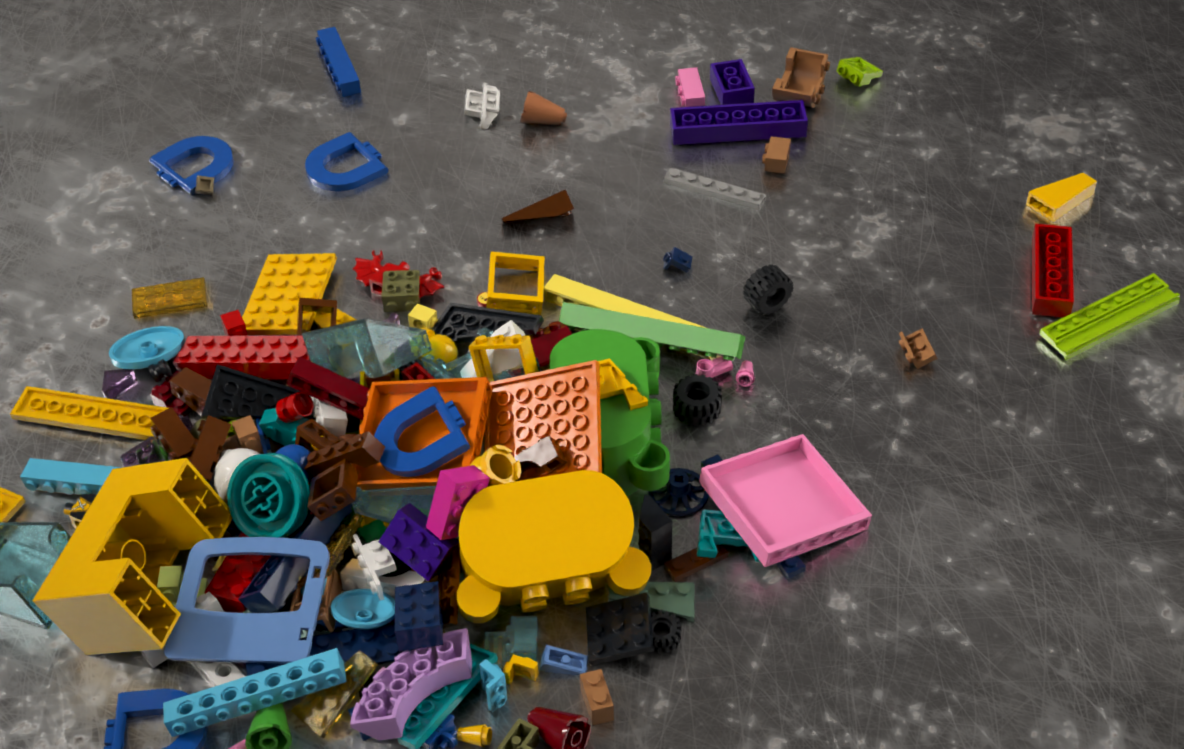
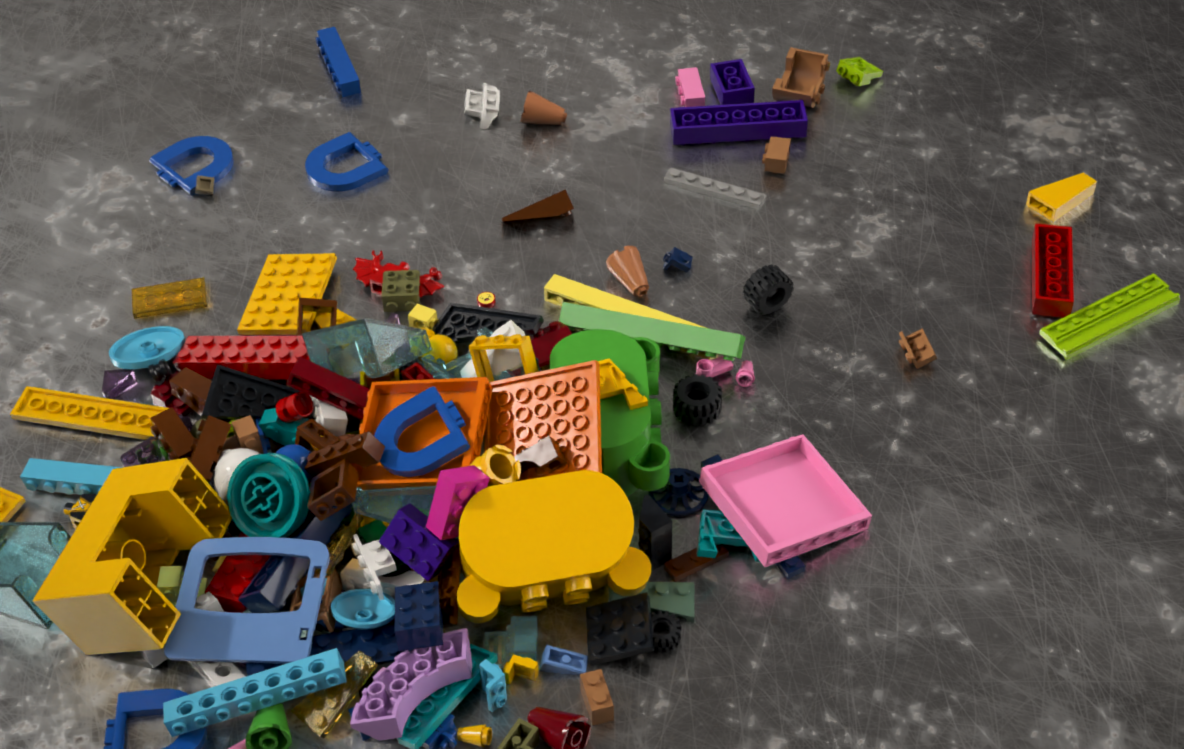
red brick [220,310,248,336] -> none
yellow window [486,252,545,315] -> none
none -> nougat cone [606,246,649,297]

